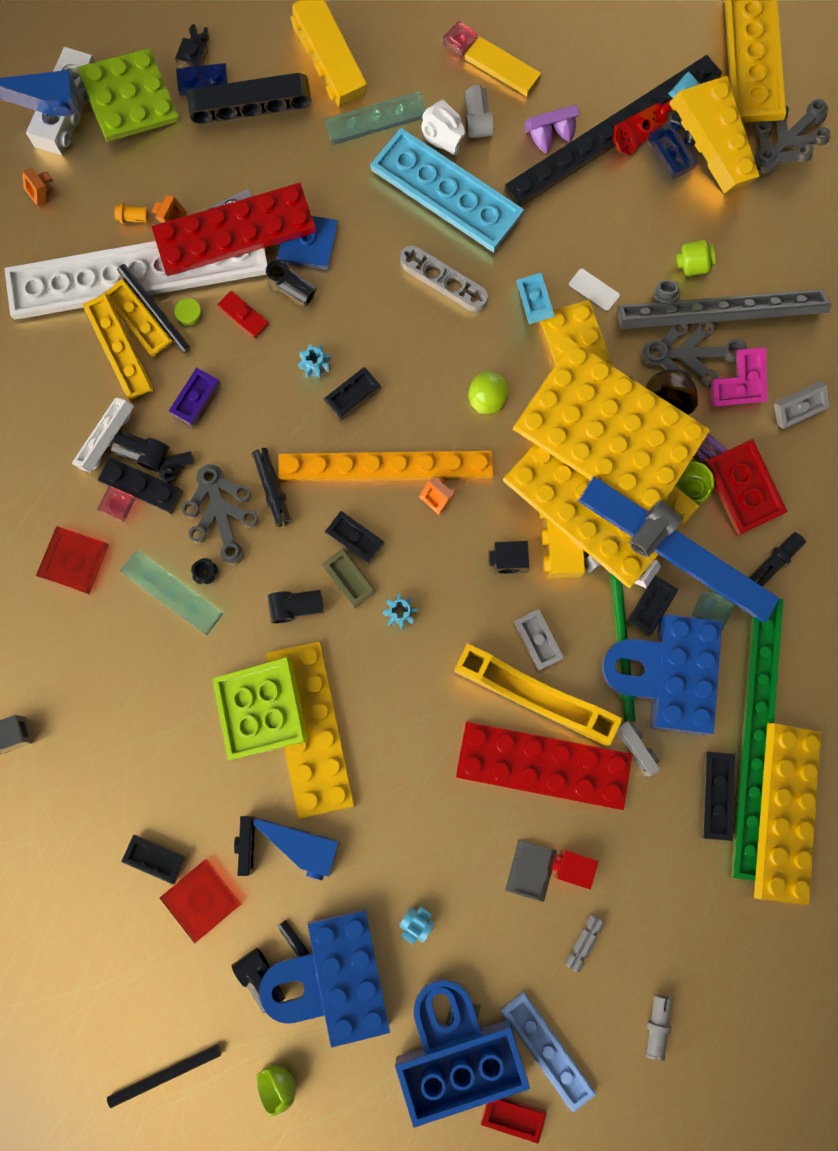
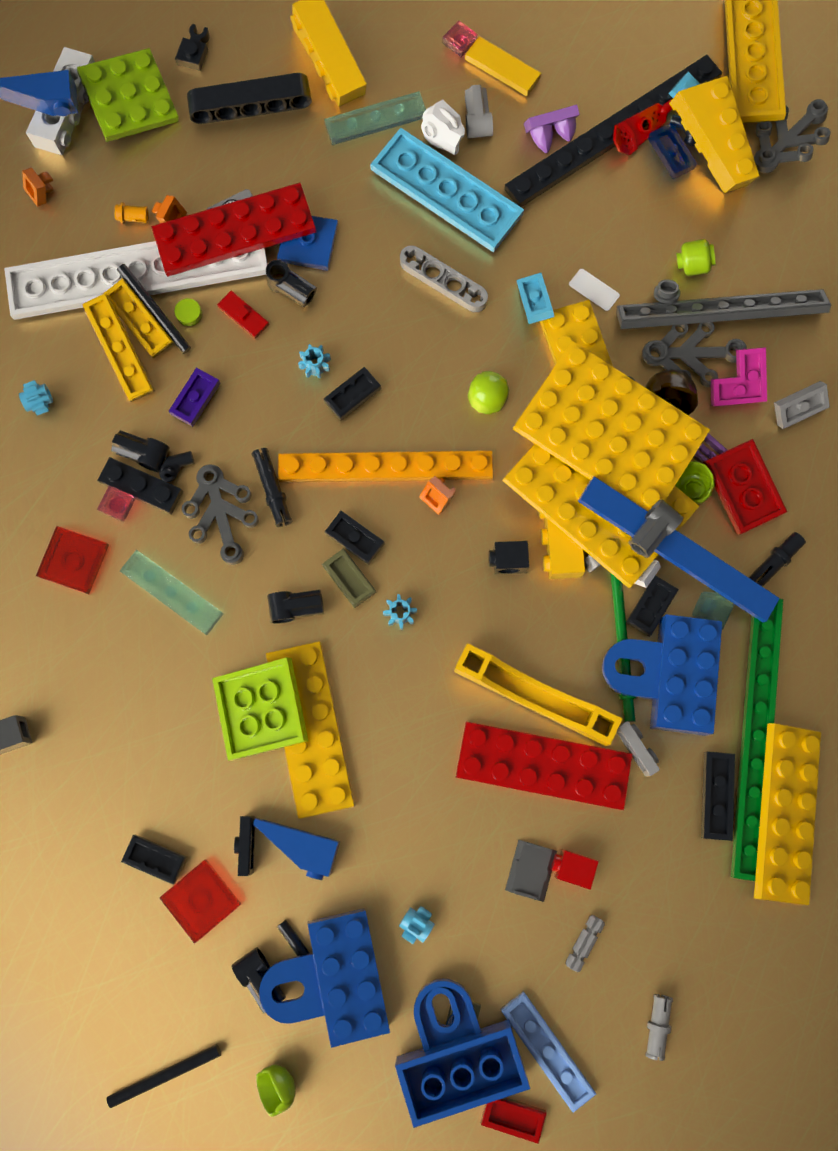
white plate [72,398,134,473] -> none
clear blue plate [176,63,229,97] -> none
black plate [191,558,218,584] -> none
light grey plate [514,609,564,671] -> none
none -> medium azure gear [19,380,53,416]

